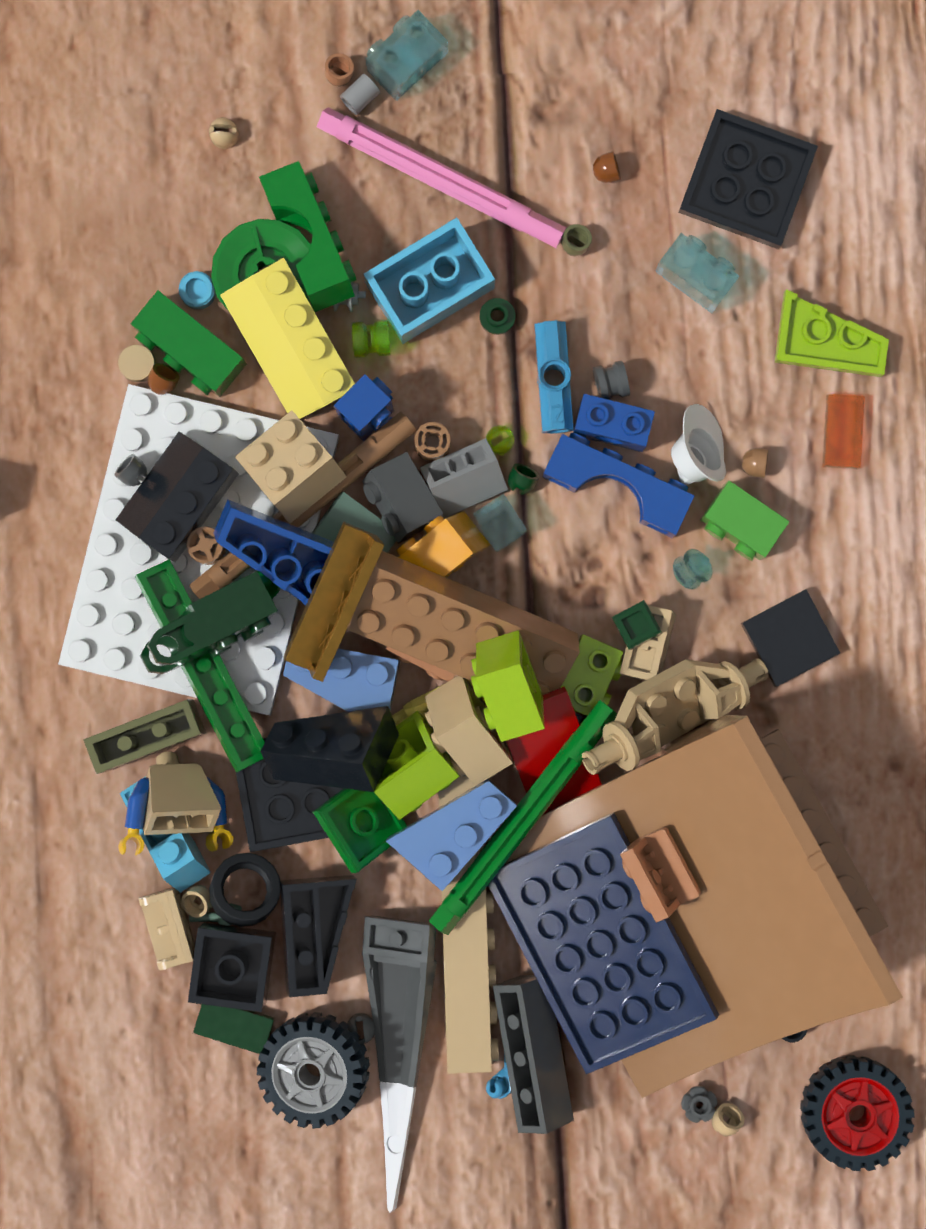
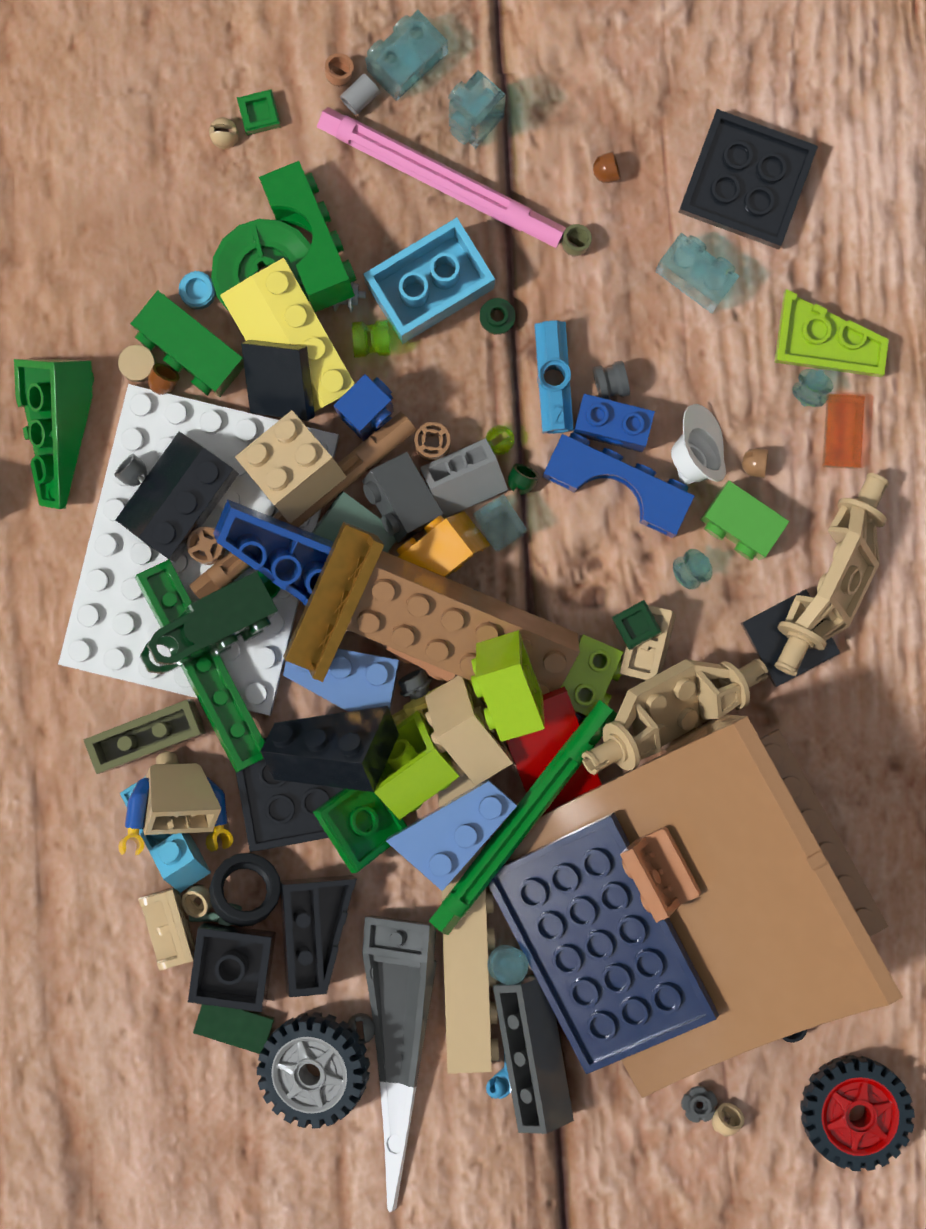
none -> green wedge [14,359,94,509]
none -> green tile [237,89,281,136]
none -> black tile [241,340,315,421]
none -> dark grey plate [398,669,433,700]
none -> clear light blue brick [448,70,506,149]
none -> clear light blue wheel [487,945,528,985]
none -> tan plate [774,473,889,676]
none -> clear light blue wheel [792,369,833,407]

